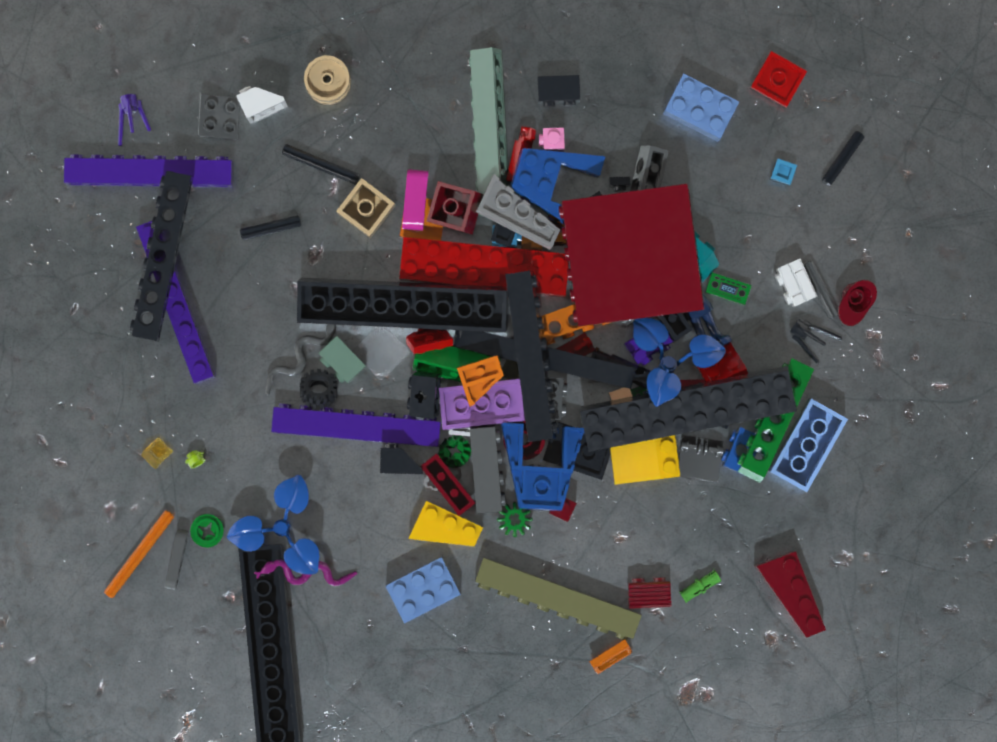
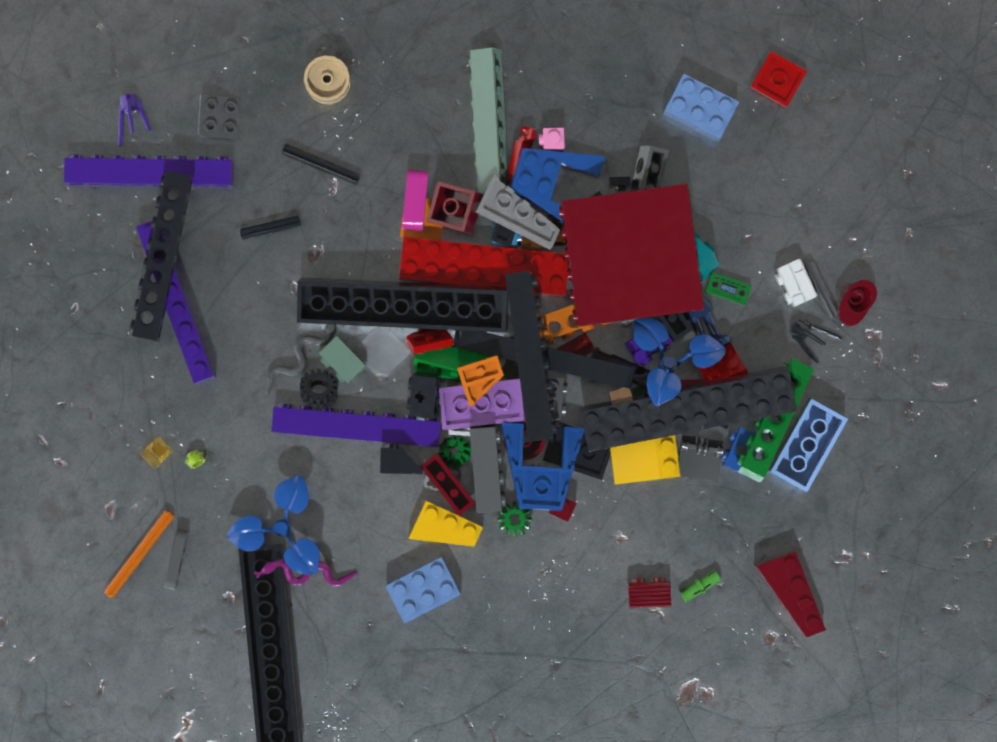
green gear [190,514,224,548] -> none
white slope [236,86,288,124] -> none
tan brick [336,178,396,239] -> none
olive brick [475,558,642,641] -> none
black brick [537,75,580,108] -> none
orange tile [590,639,632,674] -> none
dark azure plate [770,159,797,186] -> none
black axle [822,131,865,185] -> none

